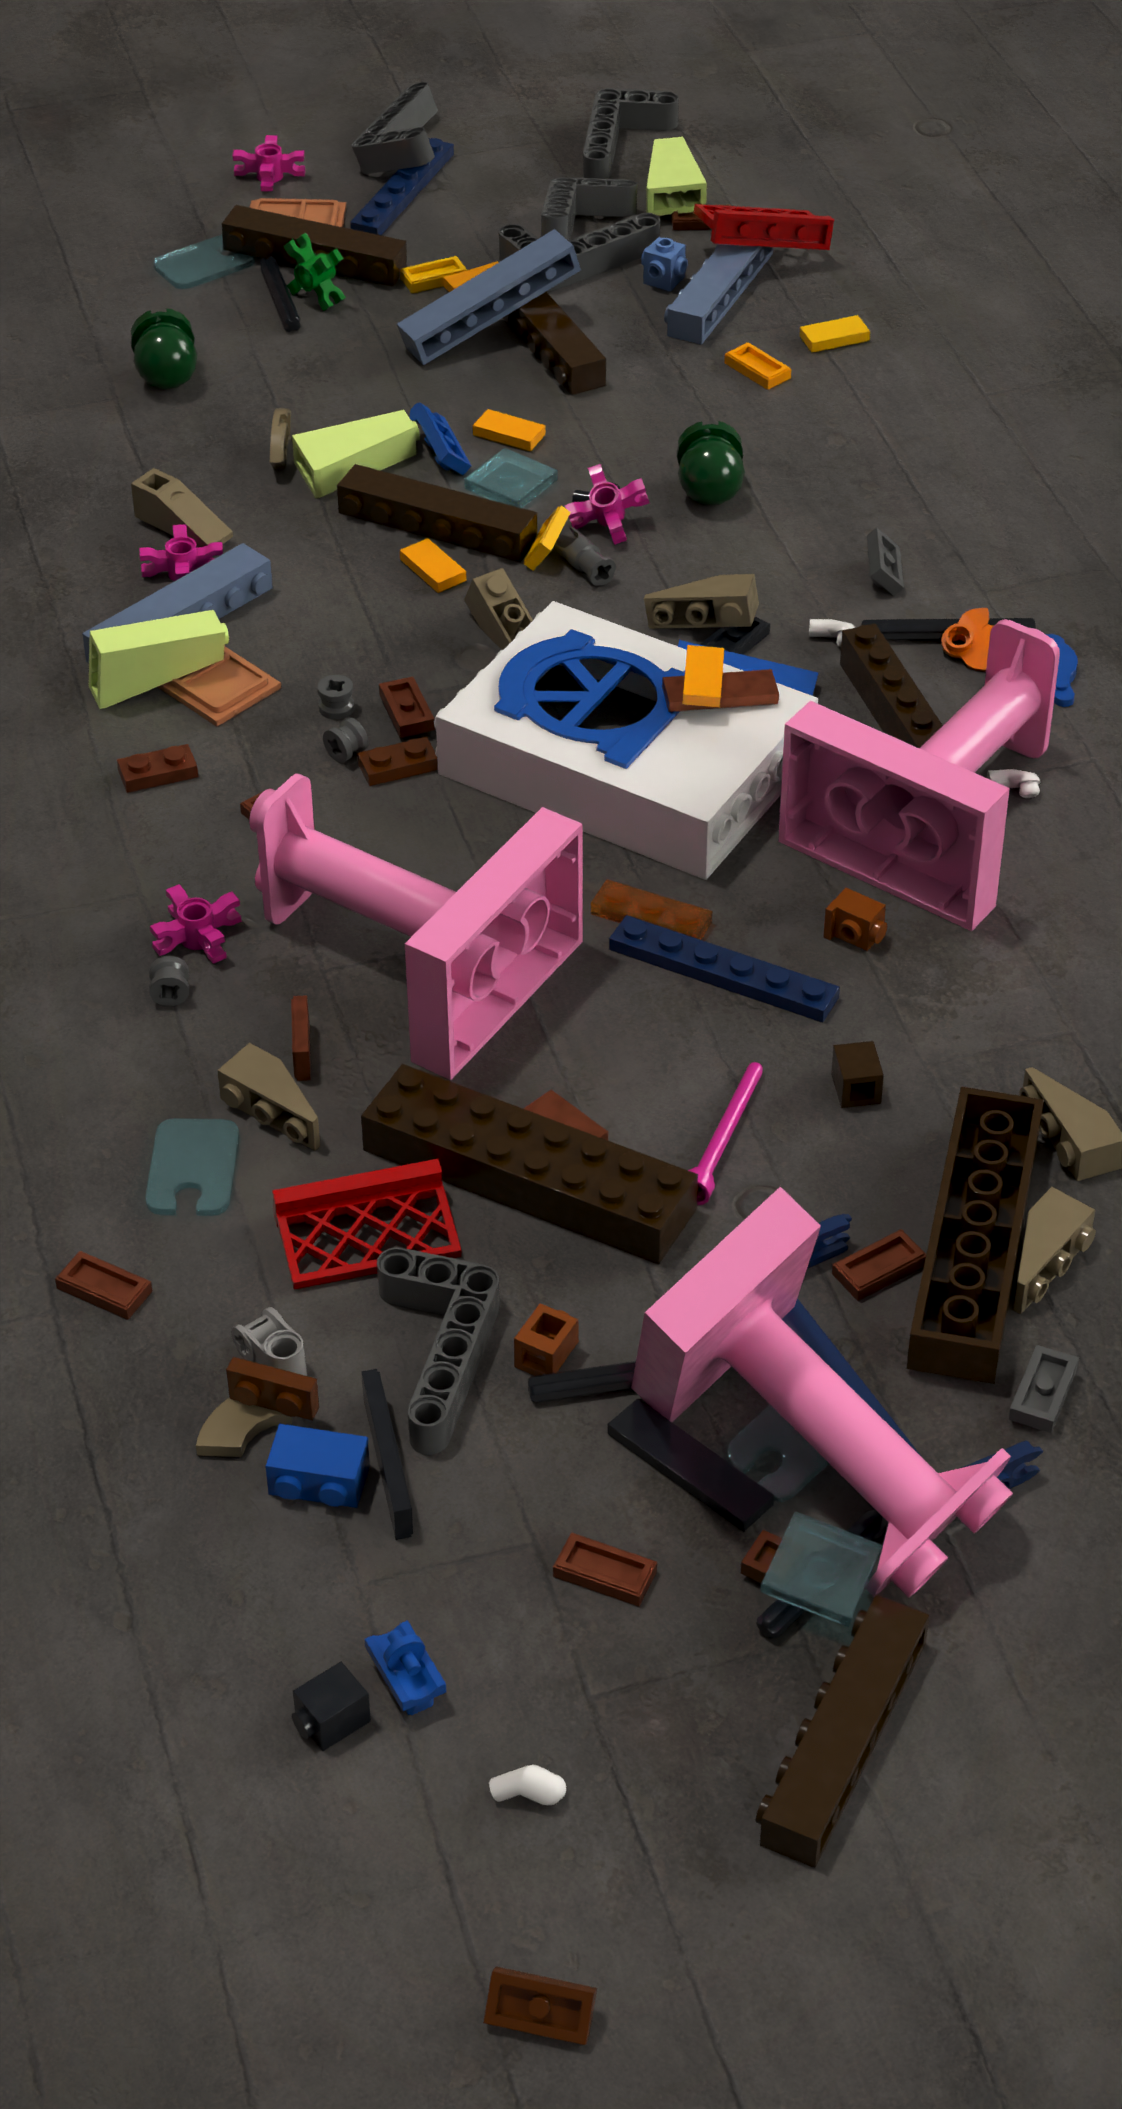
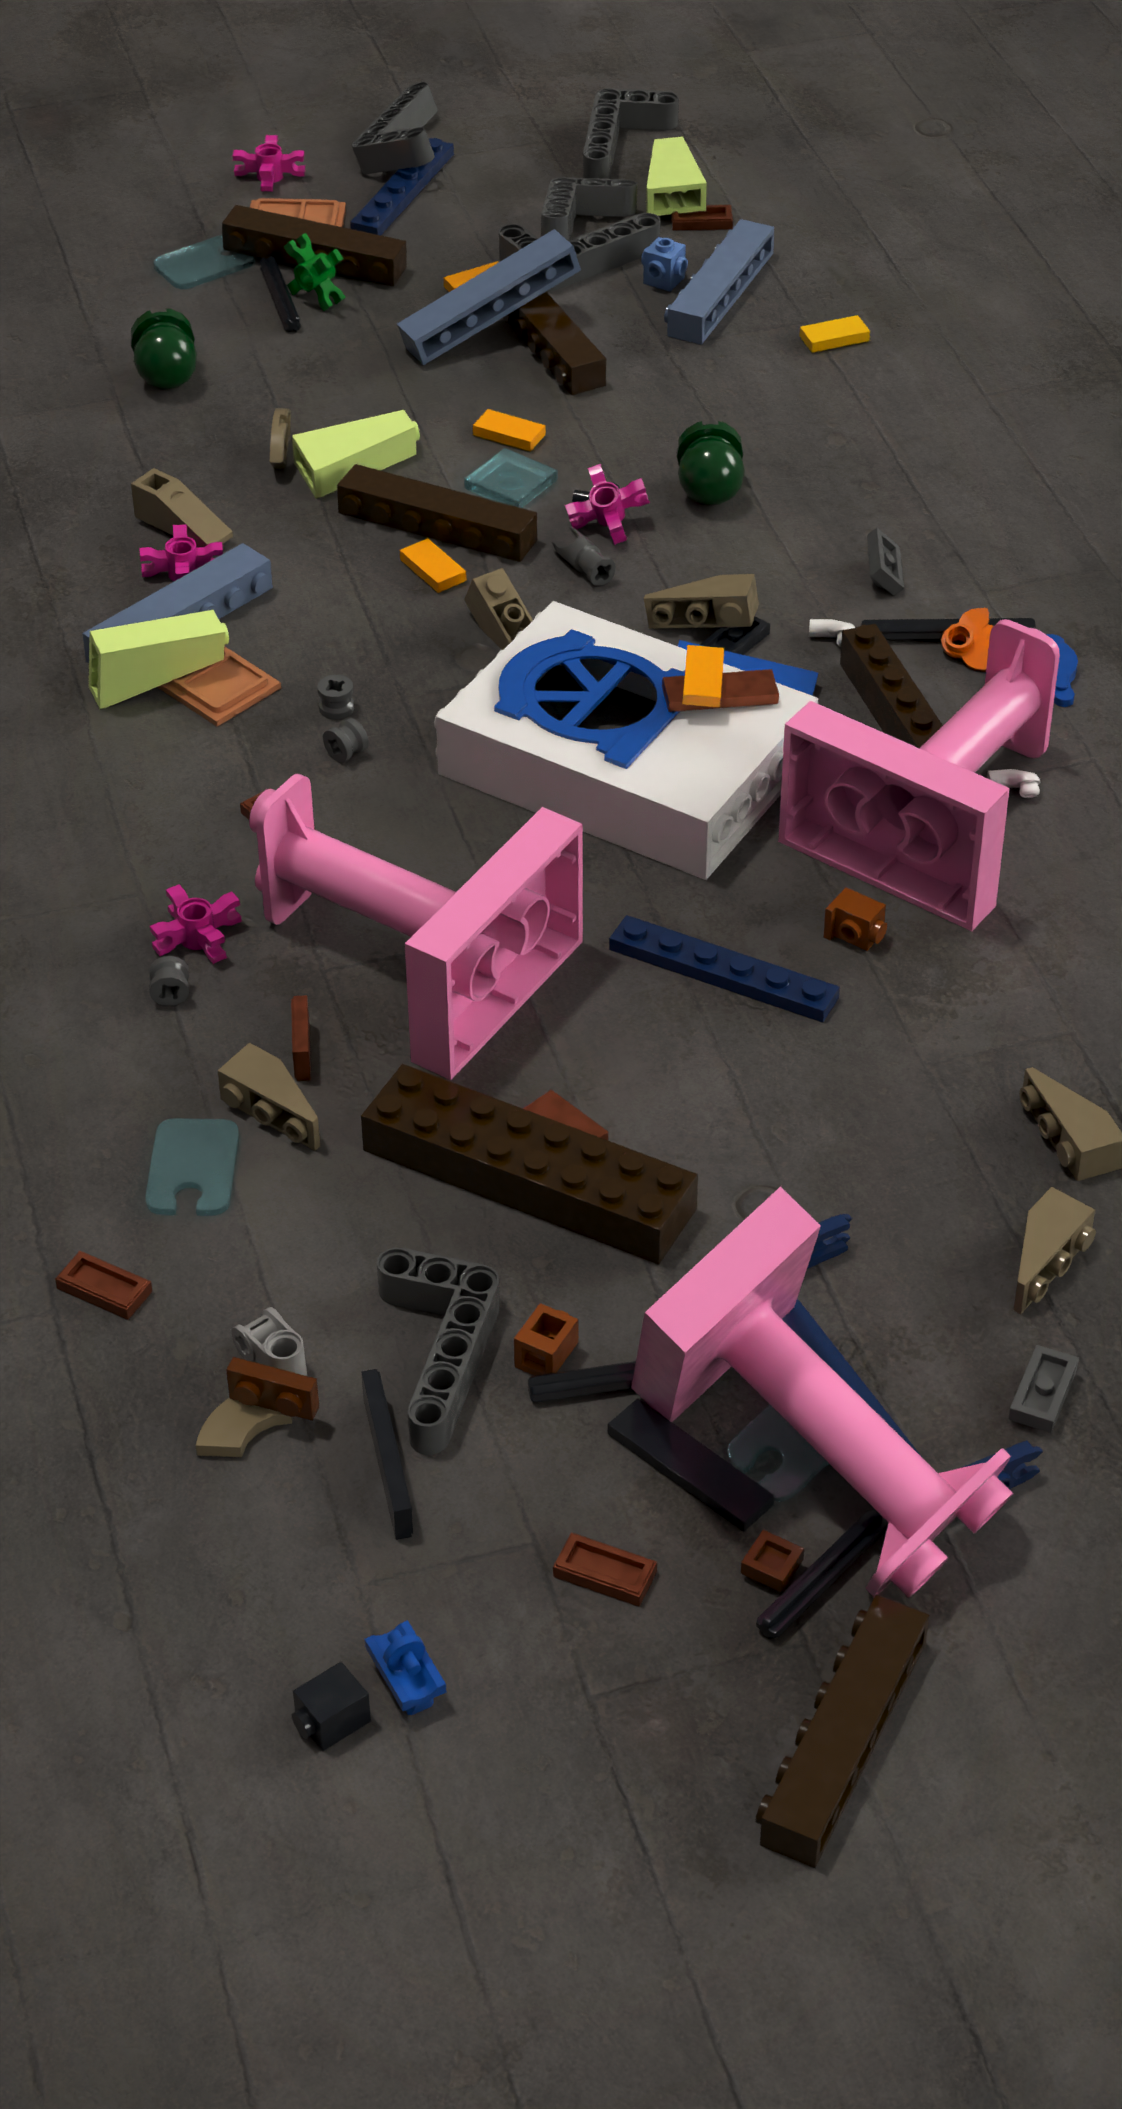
copper plate [117,744,198,793] -> none
blue brick [266,1424,370,1508] -> none
red fence [272,1159,461,1290] -> none
reddish brown plate [357,737,438,786] -> none
copper plate [379,676,435,738] -> none
yellow tile [400,256,467,294] -> none
blue plate [409,403,471,475] -> none
reddish brown plate [483,1966,597,2045] -> none
white arm [489,1765,566,1805] -> none
yellow tile [524,505,571,571] -> none
clear orange plate [591,879,713,940] -> none
dark pink piece [688,1062,763,1205] -> none
red fence [693,204,834,250] -> none
light orange tile [724,342,792,390] -> none
clear light blue tile [760,1511,883,1627] -> none
dark brown brick [831,1041,884,1108] -> none
copper tile [832,1229,926,1301] -> none
dark brown brick [906,1087,1044,1384] -> none

